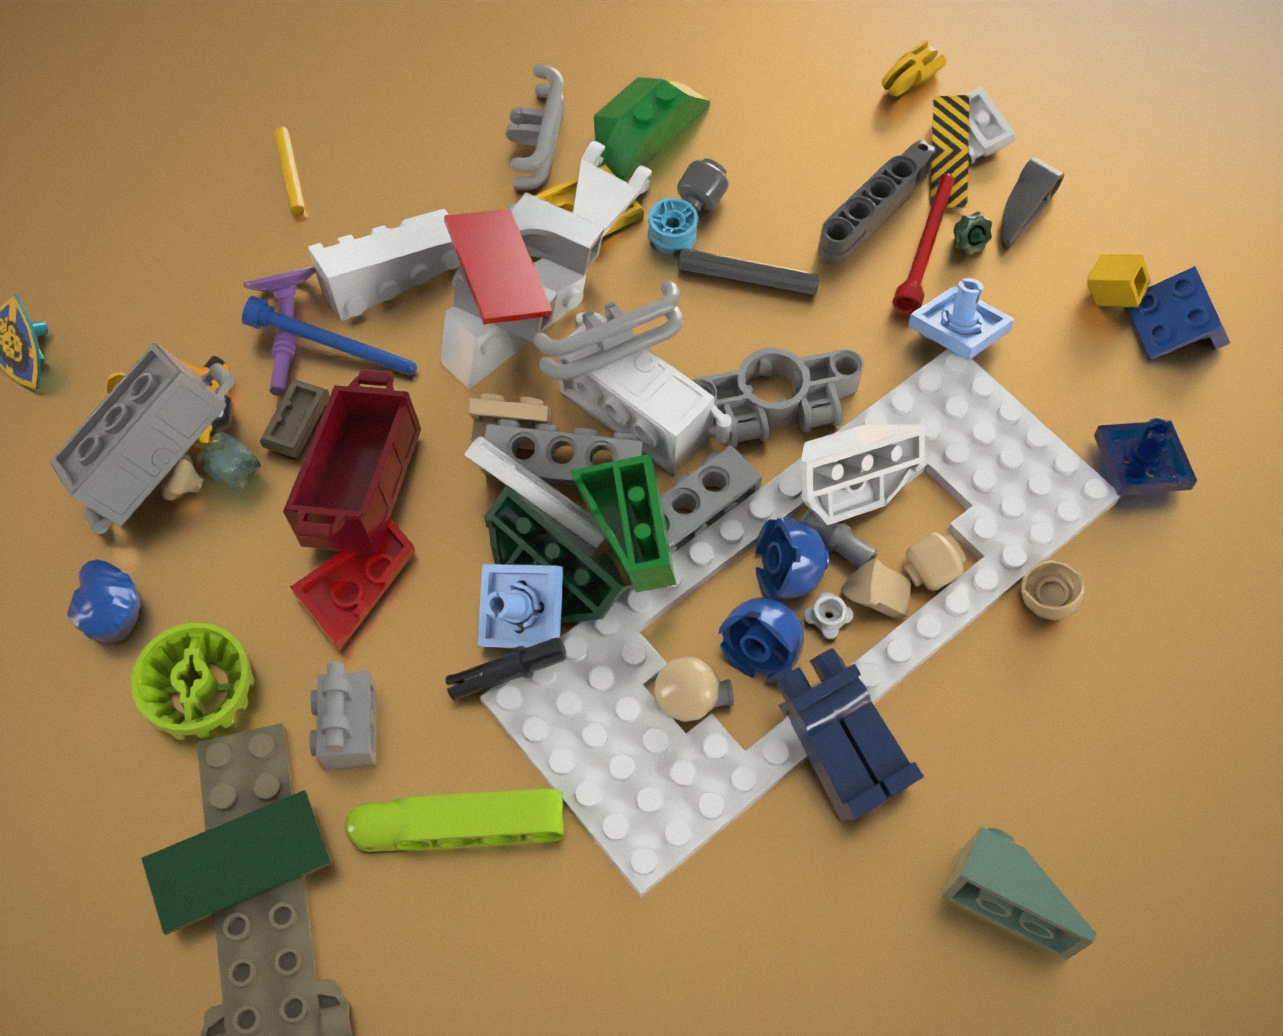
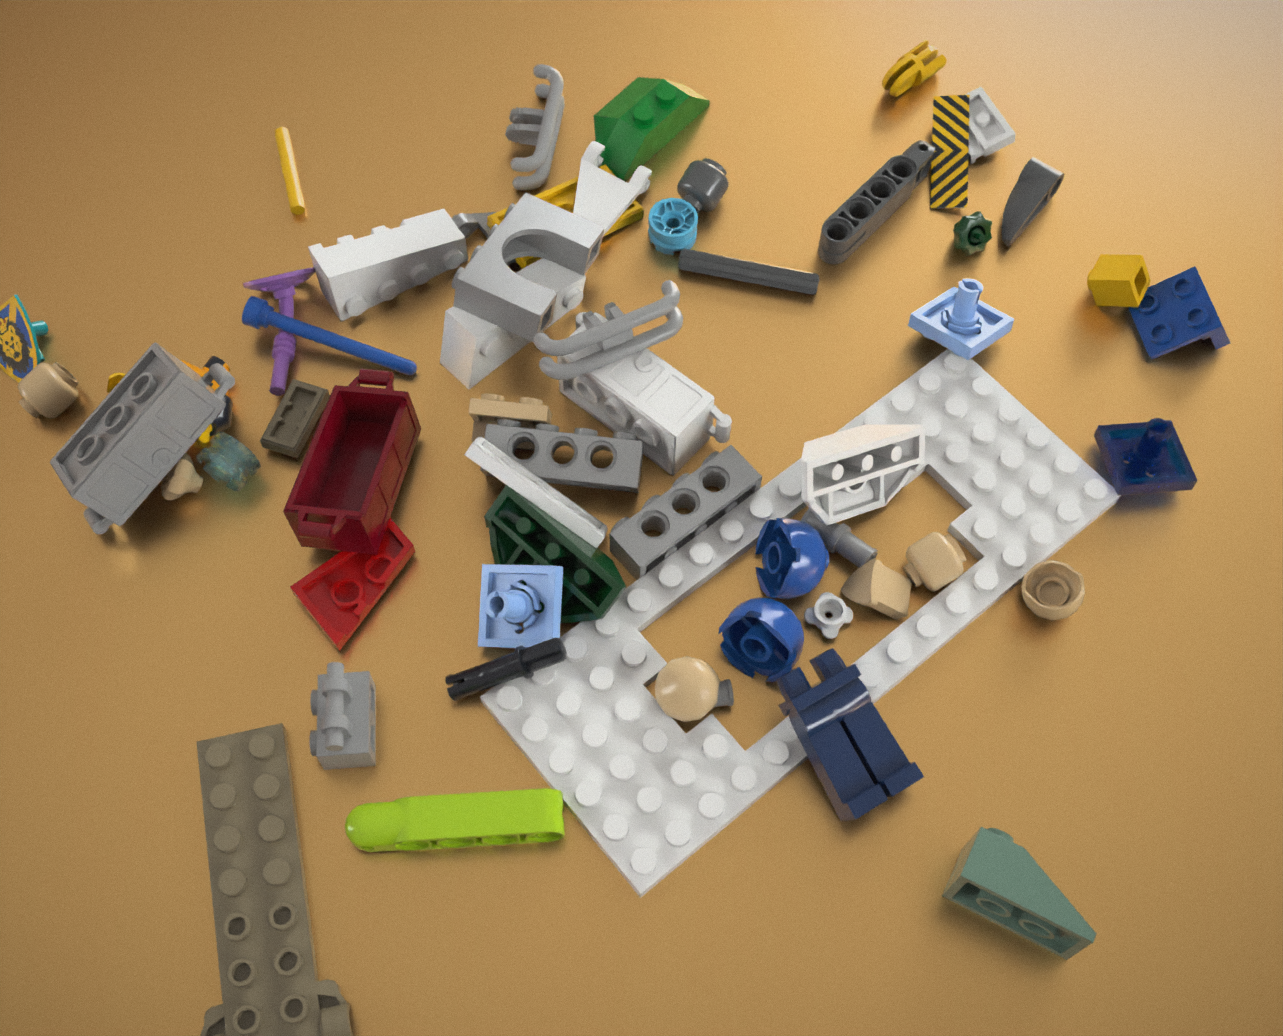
blue hair [67,559,142,643] -> none
lime gear [131,622,254,740] -> none
dark green piece [141,790,332,935] -> none
piece [444,209,553,325] -> none
green wedge [570,454,677,593] -> none
light grey piece [692,348,864,447] -> none
red piece [892,173,954,314] -> none
none -> tan head [18,362,79,419]

